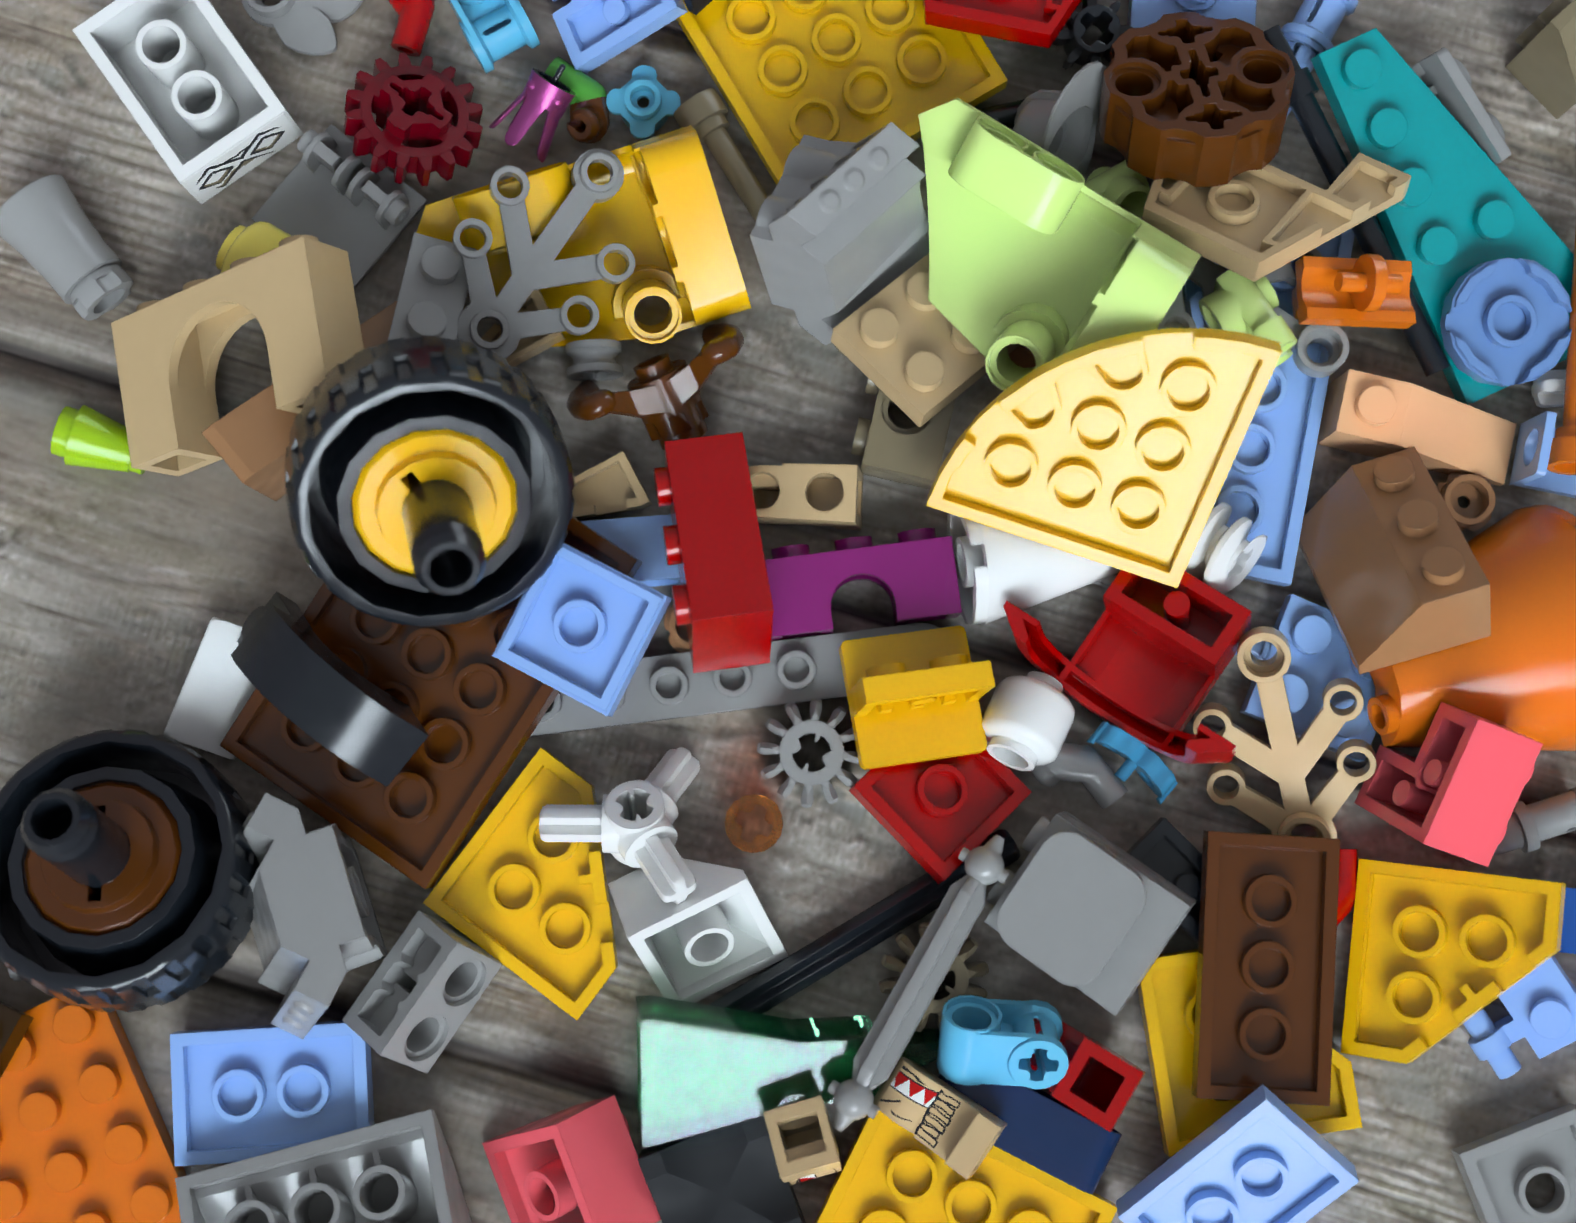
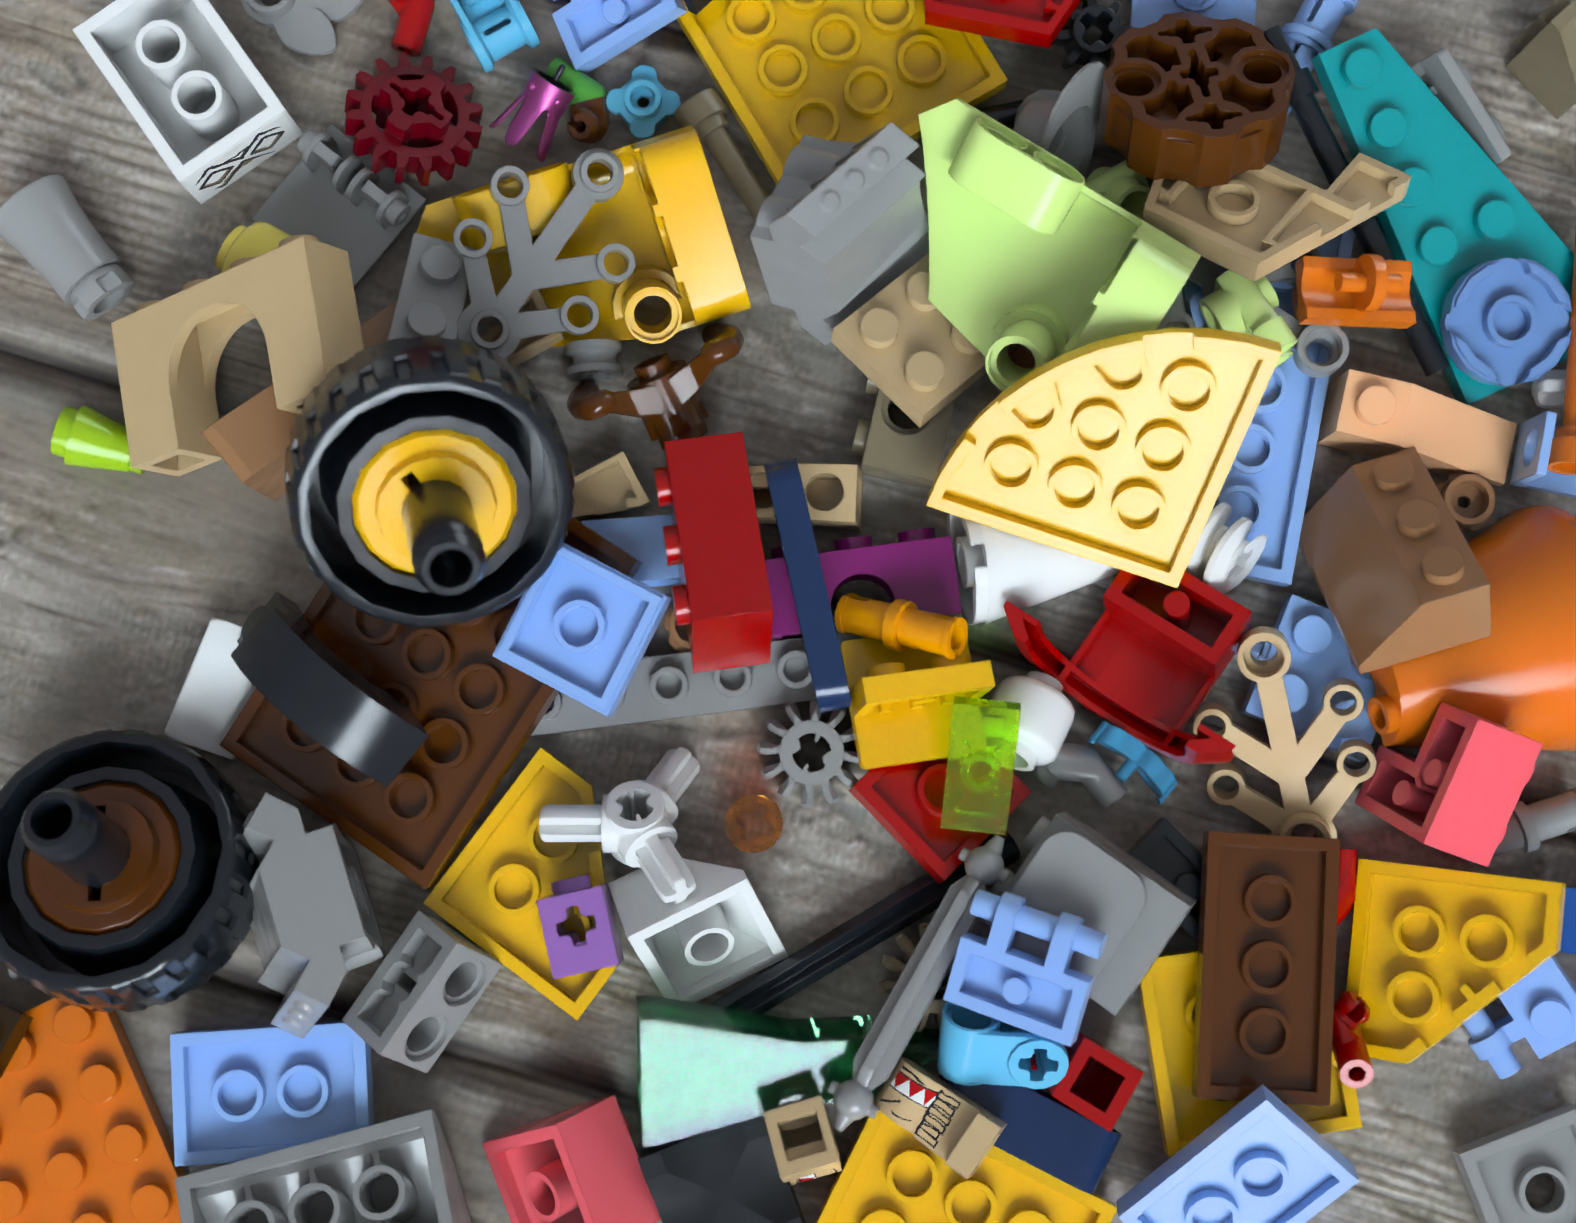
none -> medium lavender brick [536,874,624,979]
none -> dark blue beam [764,458,852,713]
none -> light orange pin [834,593,968,660]
none -> clear neon green plate [940,696,1021,835]
none -> light blue plate [943,889,1107,1047]
none -> red arm [1332,991,1374,1089]

